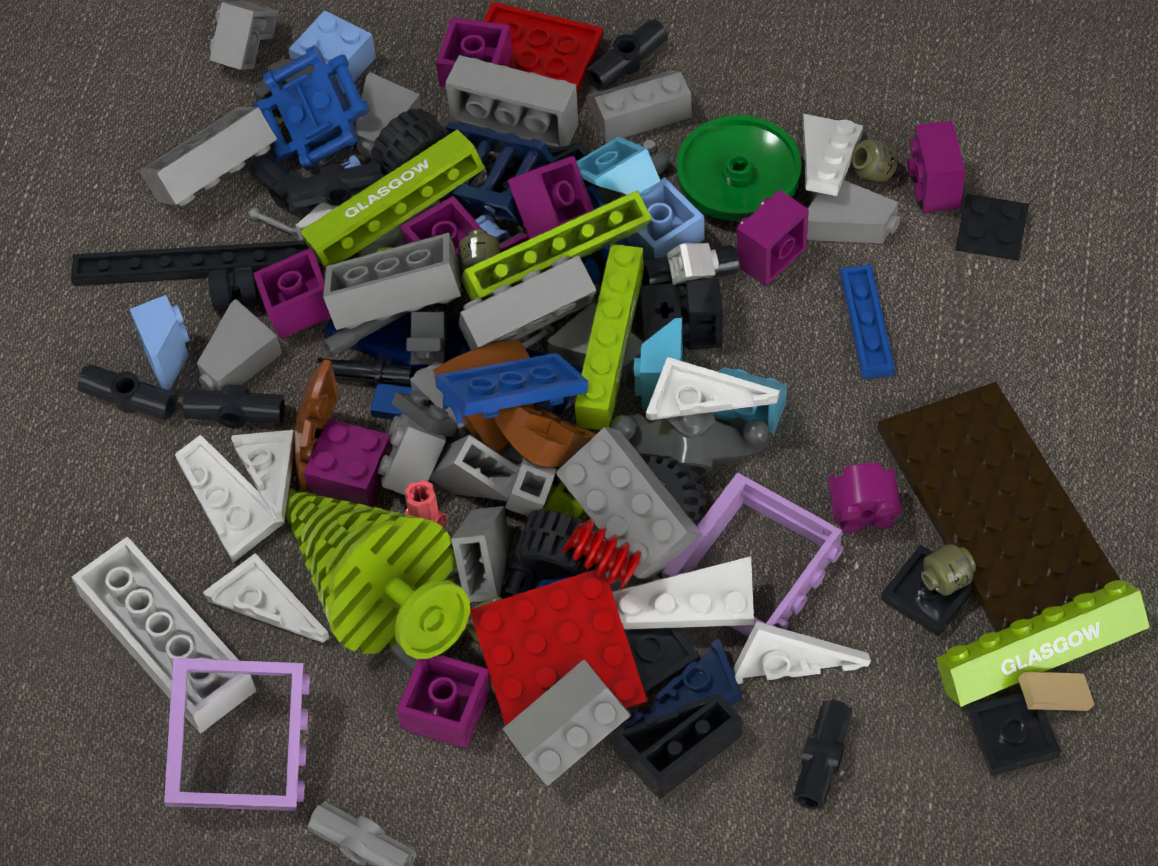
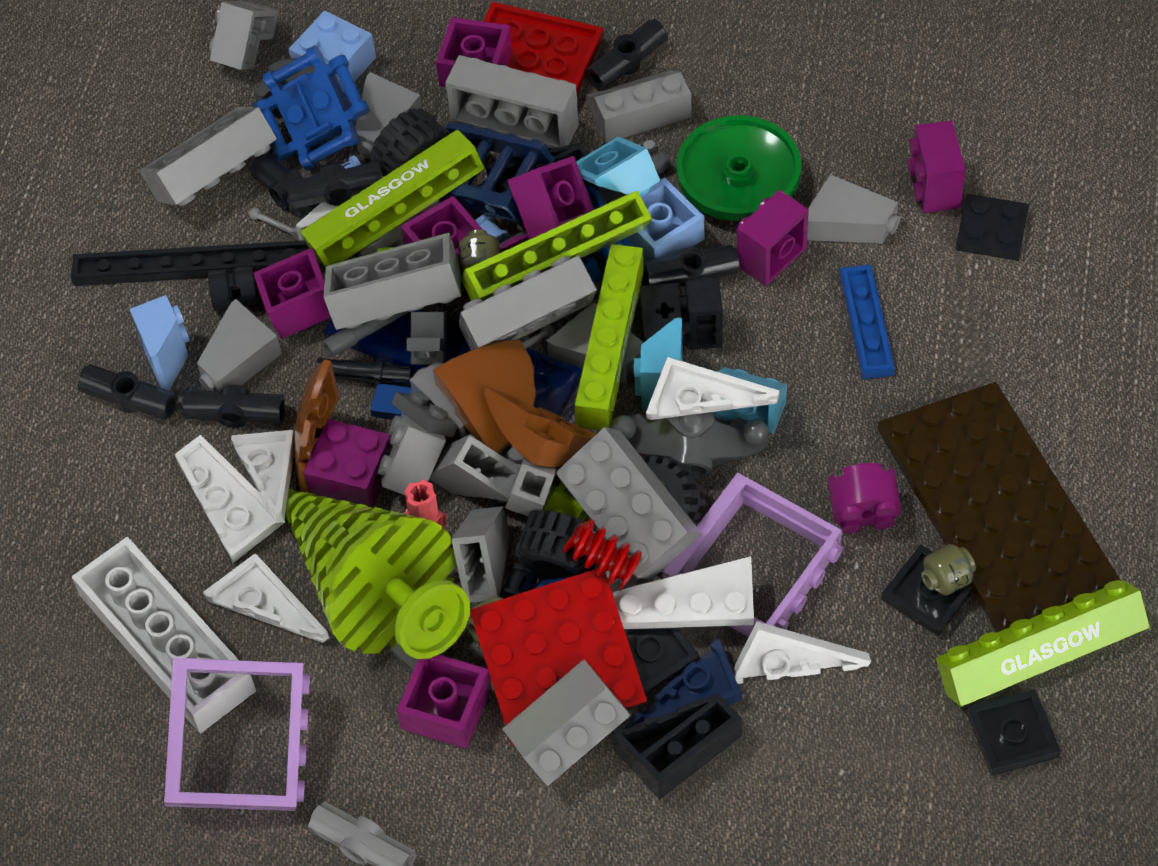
blue piece [436,353,588,424] -> none
white slope [667,243,719,285] -> none
black piece [793,699,853,810] -> none
white wing [802,114,863,196] -> none
olive head [851,139,898,182] -> none
tan tile [1018,672,1095,711] -> none

